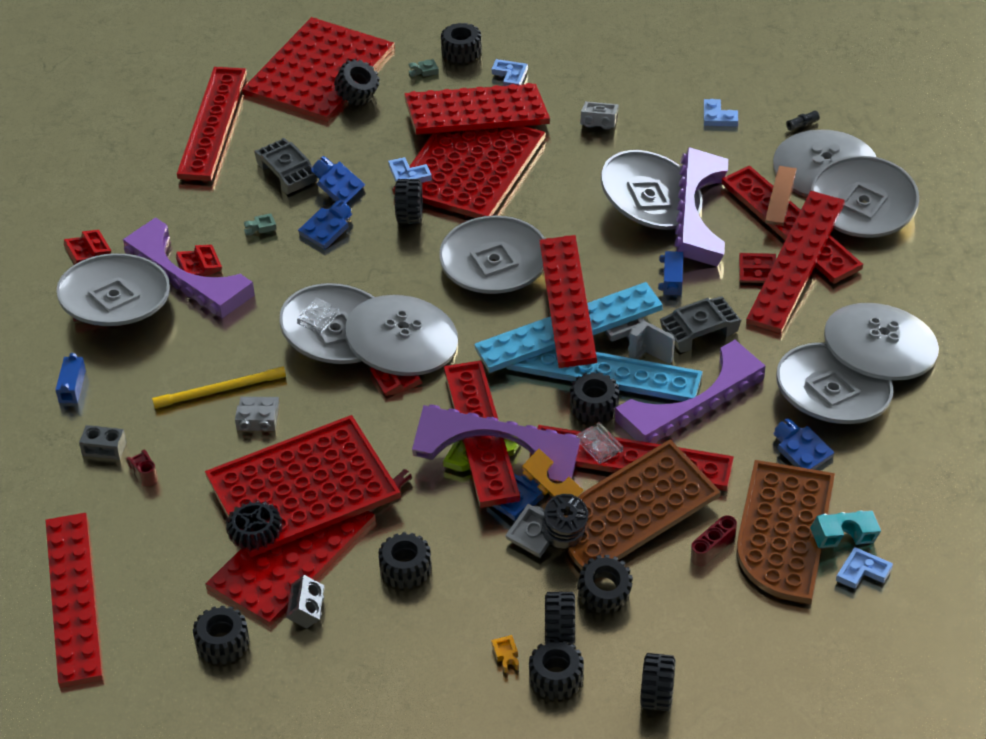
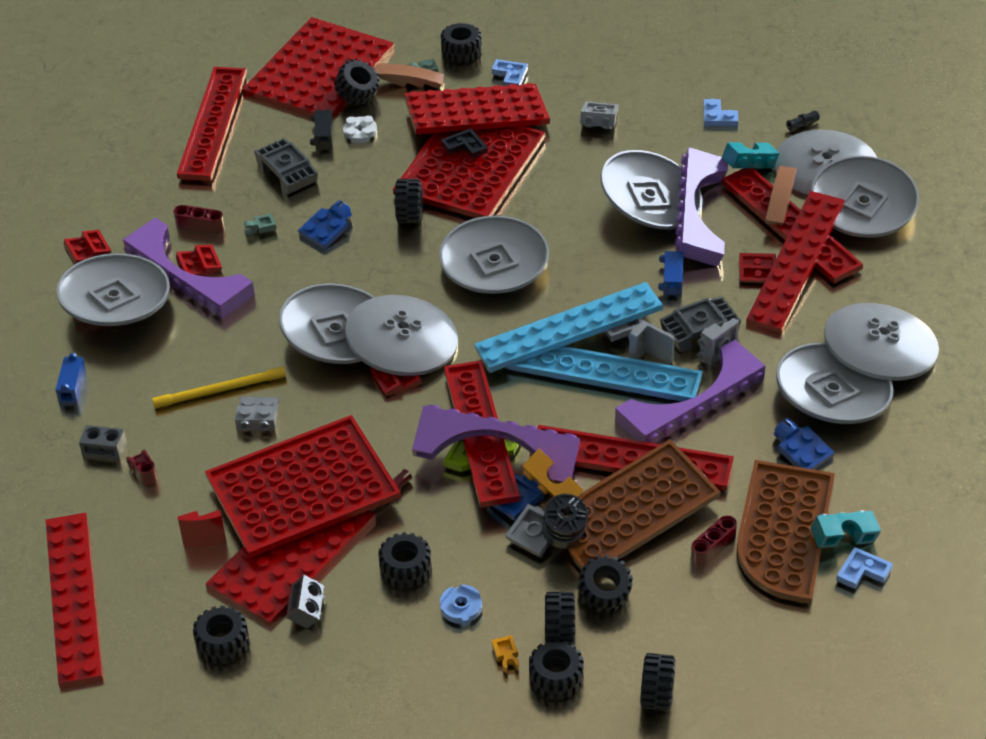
black gear [226,500,282,551] -> none
clear plate [297,297,340,334] -> none
blue plate [311,156,365,205] -> none
light blue plate [388,157,432,183] -> none
red plate [539,235,597,368] -> none
black tyre [570,372,619,424] -> none
clear plate [576,422,623,464] -> none
none -> dark red beam [173,205,225,234]
none -> red slope [177,510,227,547]
none -> black brick [310,110,333,150]
none -> white plate [343,116,377,144]
none -> nougat slope [375,64,444,89]
none -> light blue plate [440,585,482,626]
none -> black plate [441,129,488,158]
none -> light grey plate [697,318,739,367]
none -> teal arch [722,142,780,168]

